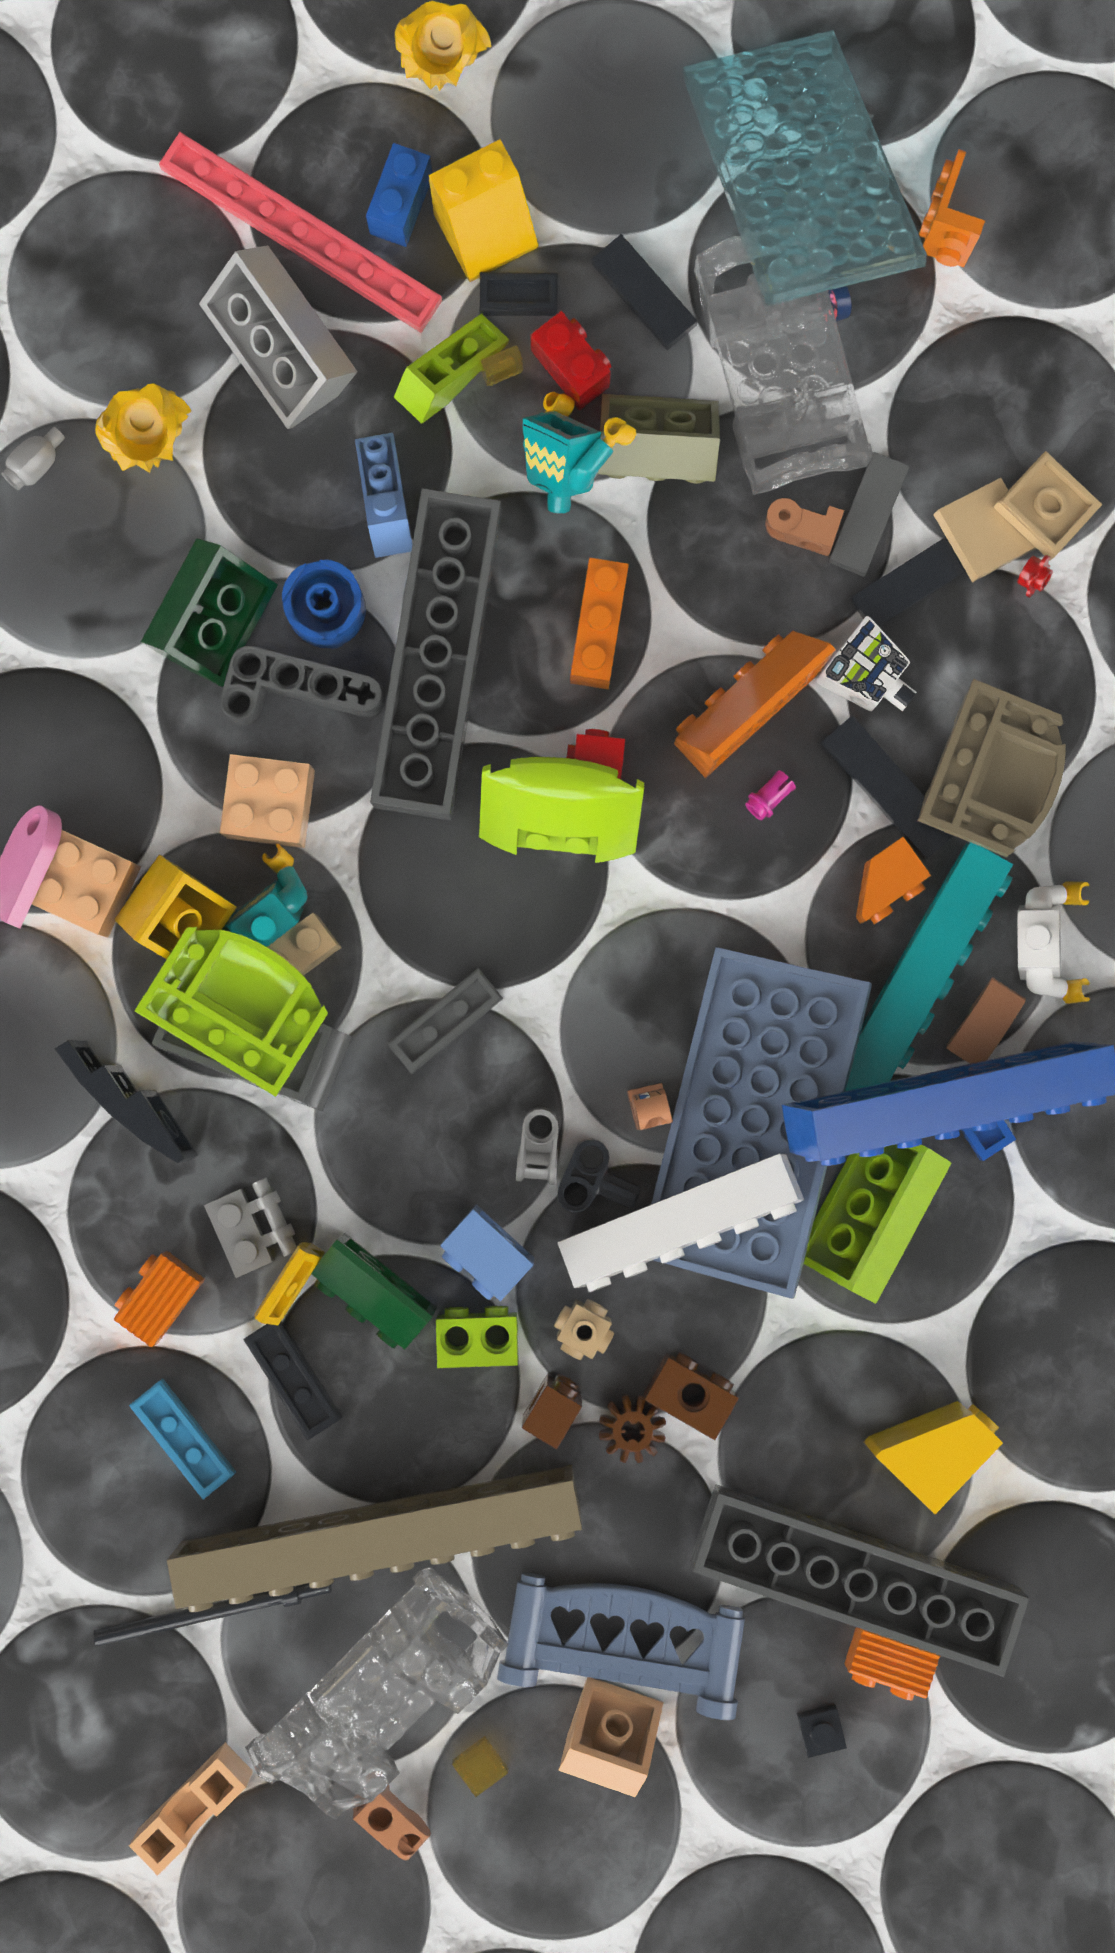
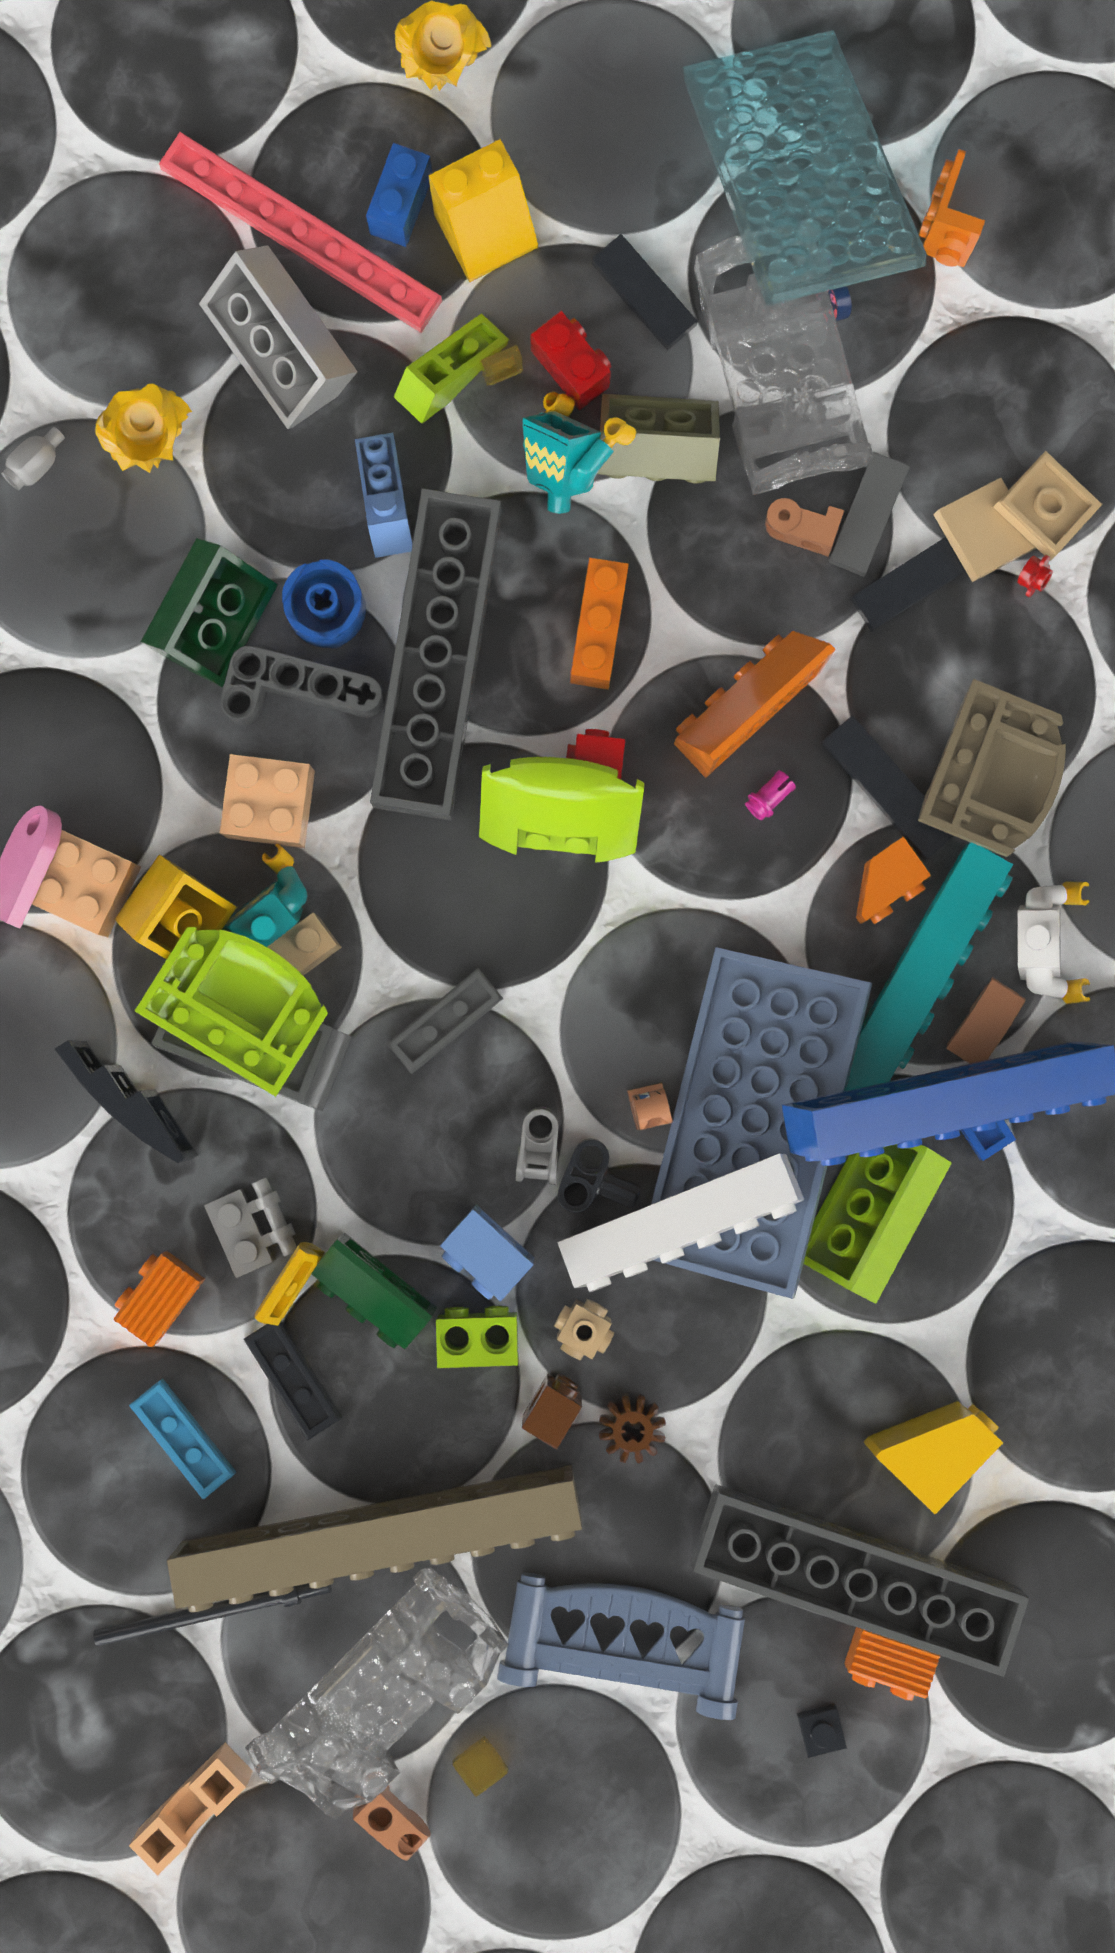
black tile [479,272,558,316] -> none
light nougat slope [559,1677,664,1797] -> none
reddish brown brick [643,1352,739,1441] -> none
torso [816,616,917,712] -> none

